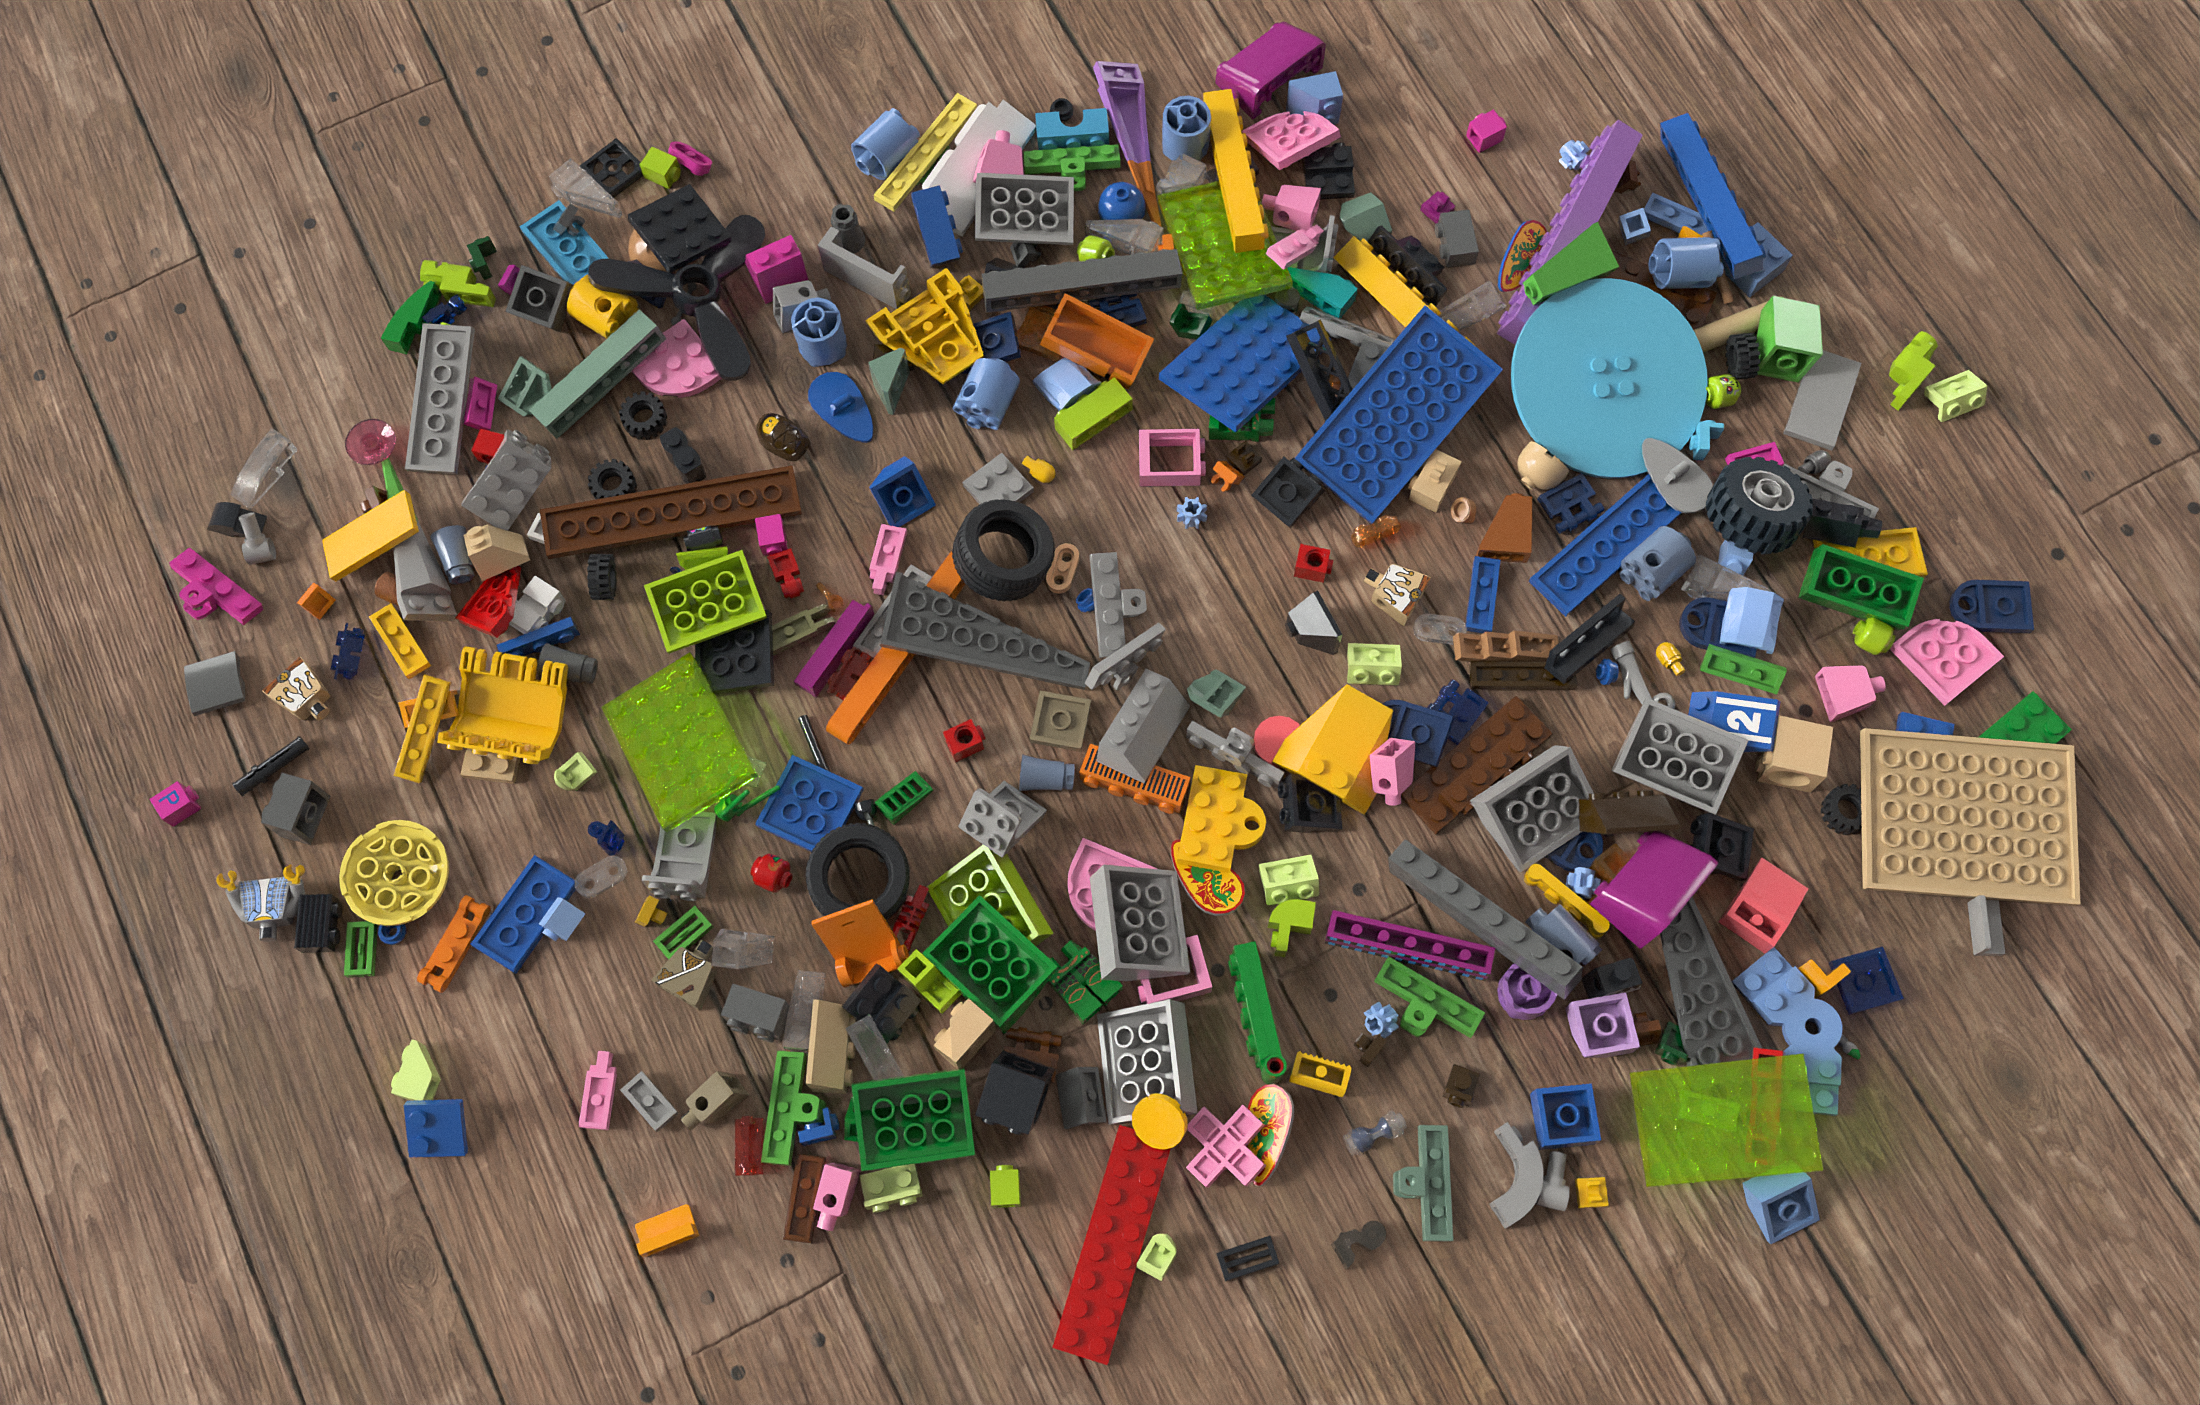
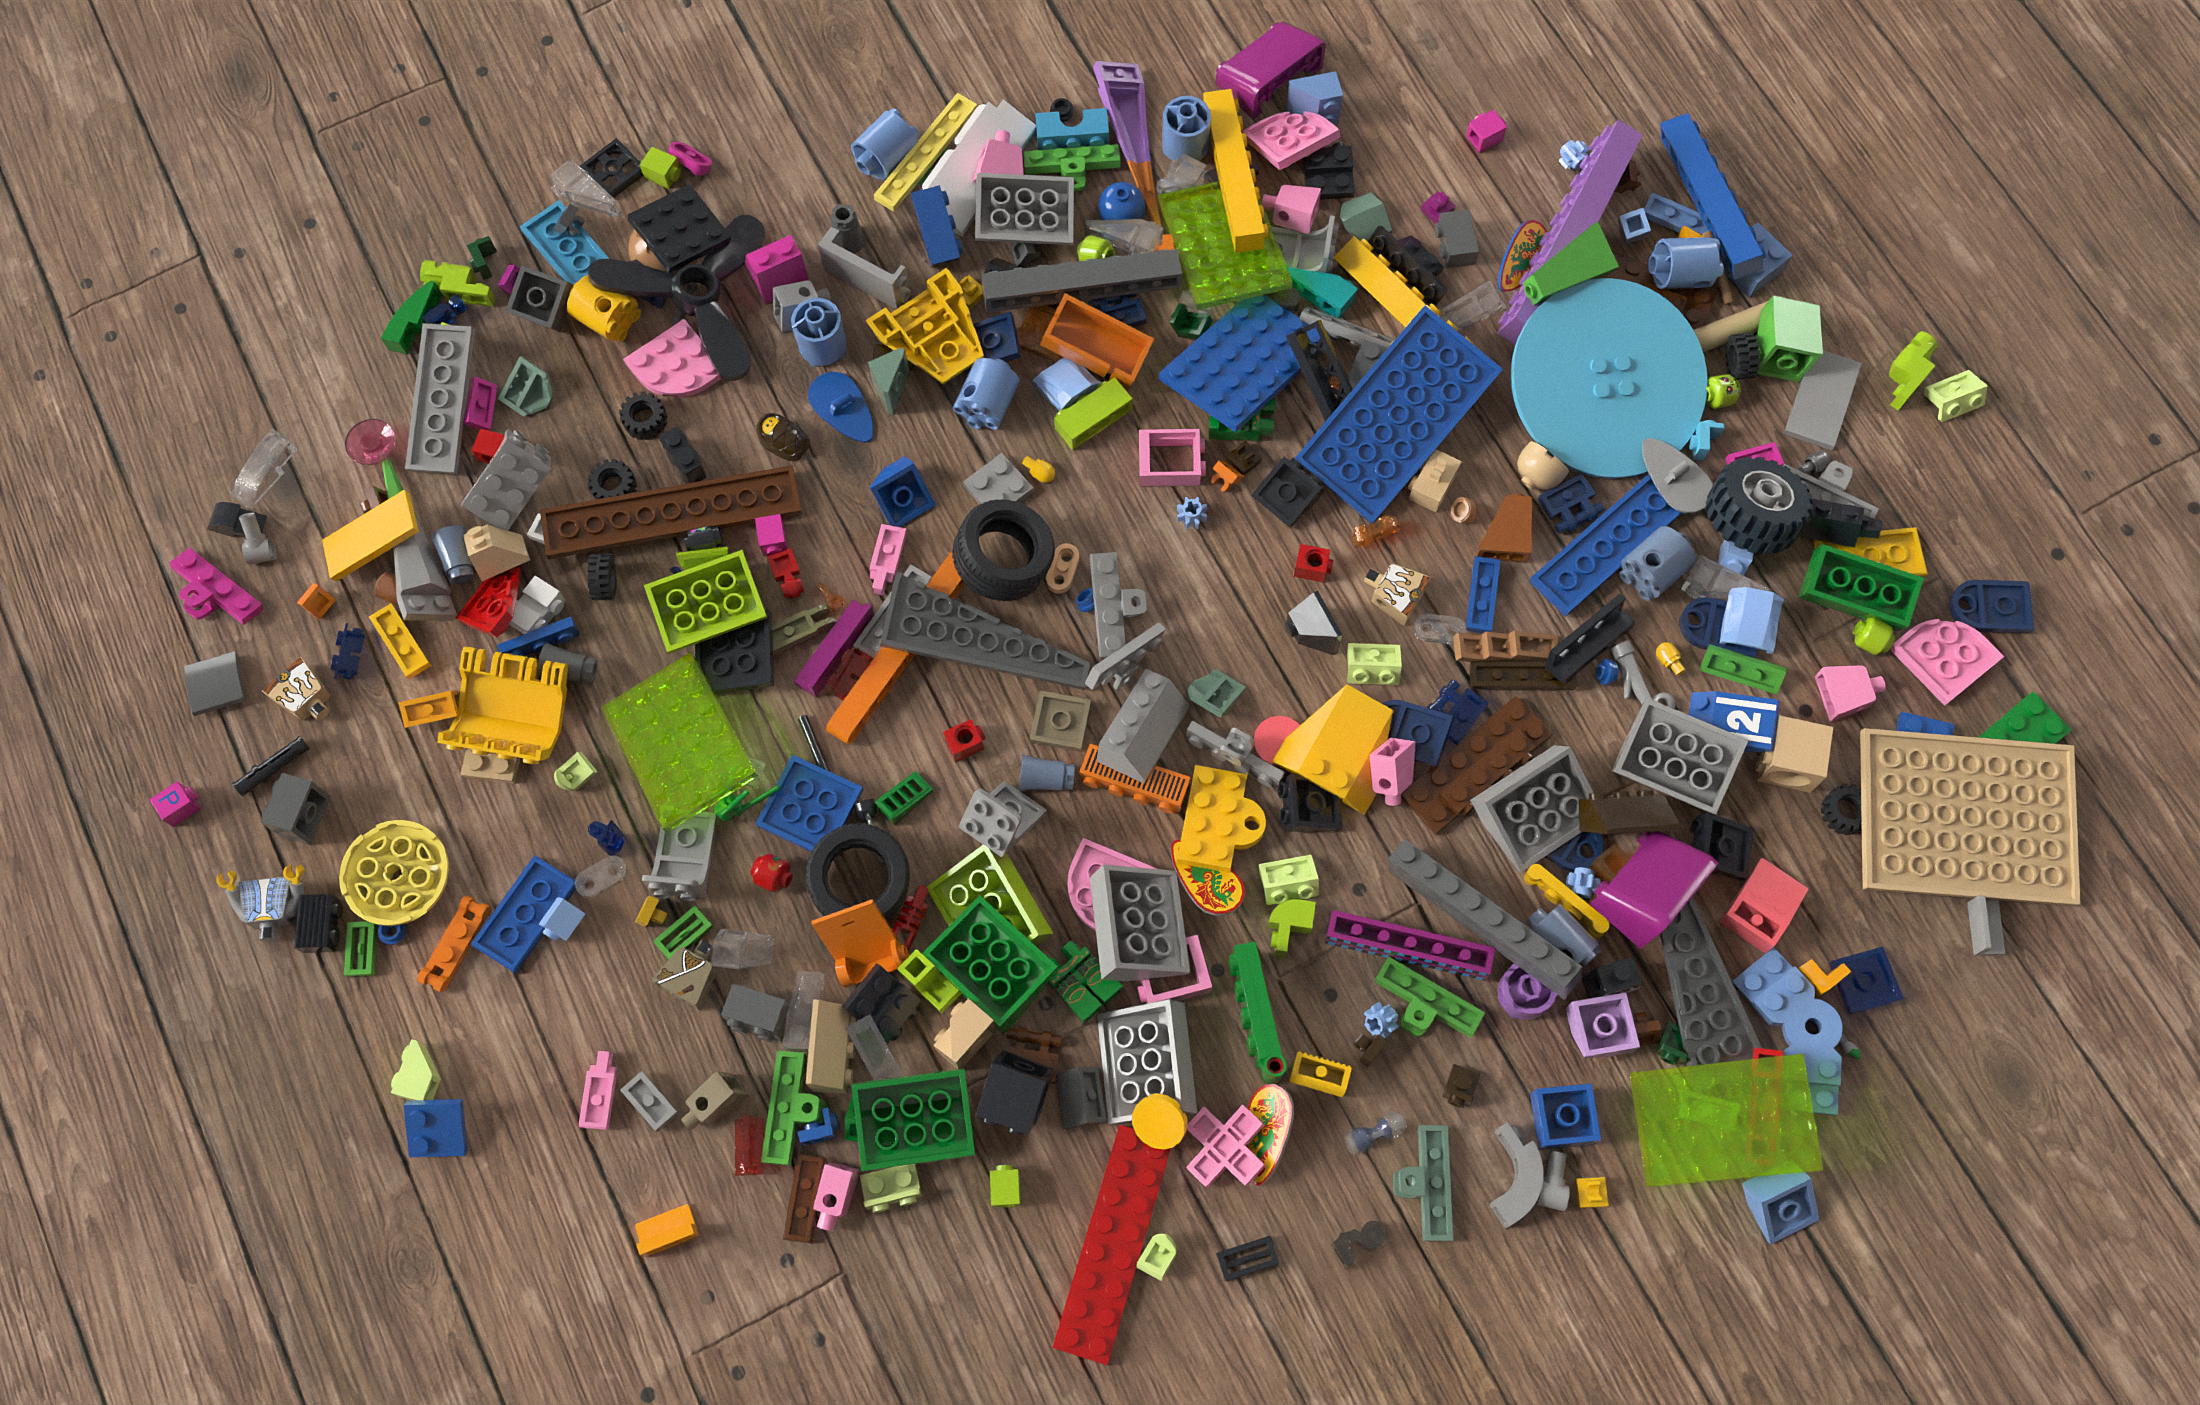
yellow tile [394,675,452,783] -> none
sand green brick [529,310,666,439] -> none
bright pink hinge [1266,225,1324,270] -> none

